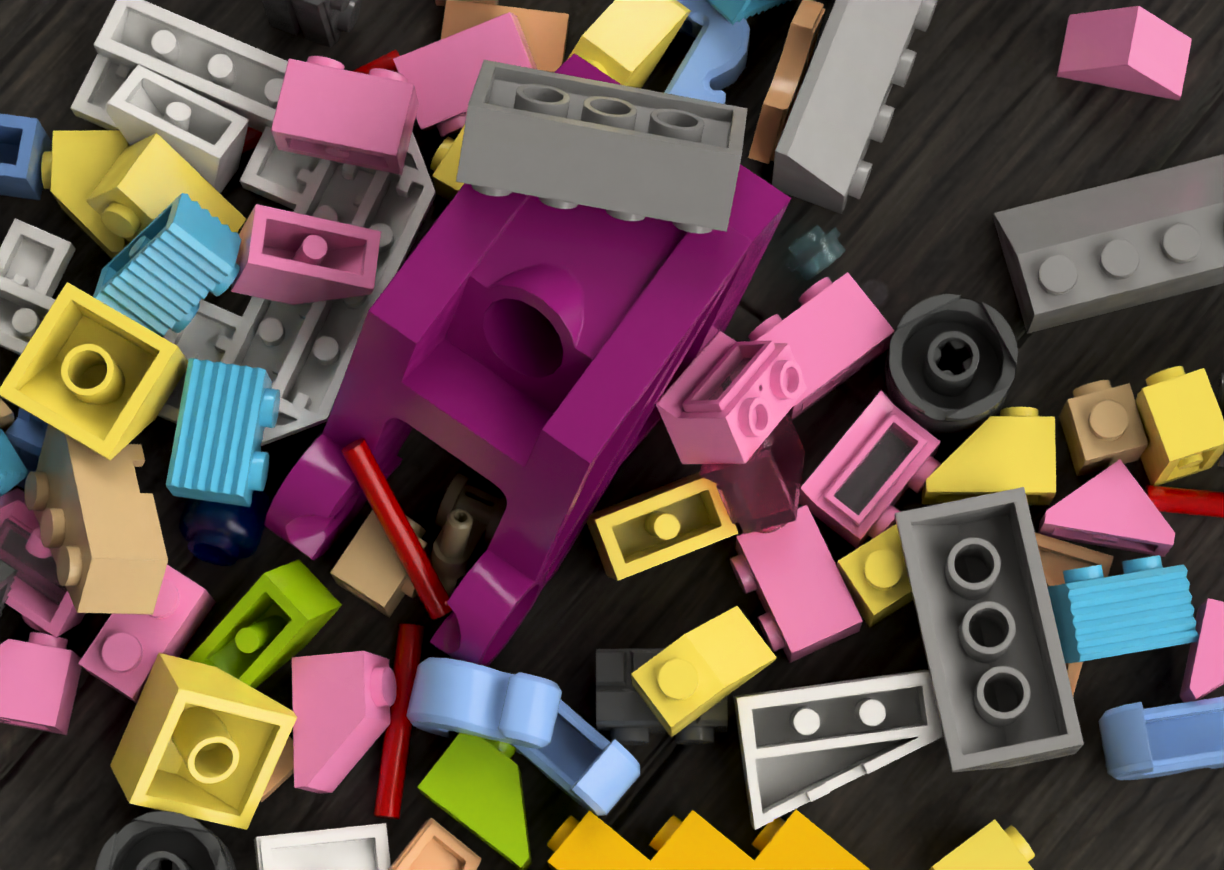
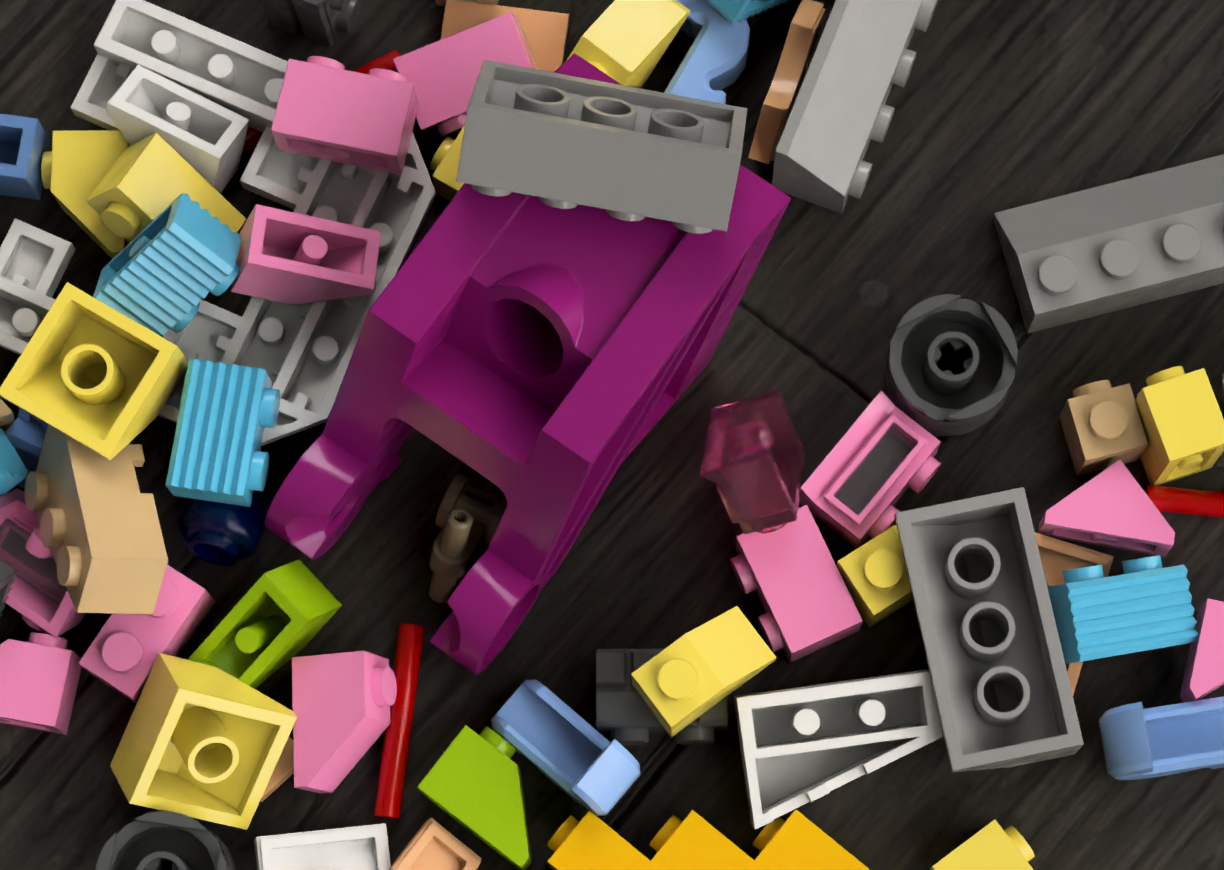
tan brick [330,510,431,618] -> none
red bar [341,438,452,619] -> none
light blue animal [406,657,562,749] -> none
light yellow brick [587,470,738,581] -> none
bright pink window [656,330,807,464] -> none
bright pink brick [748,272,895,421] -> none
clear light blue plate [786,224,846,281] -> none
light yellow slope [922,407,1056,505] -> none
bright pink slope [1057,6,1192,101] -> none

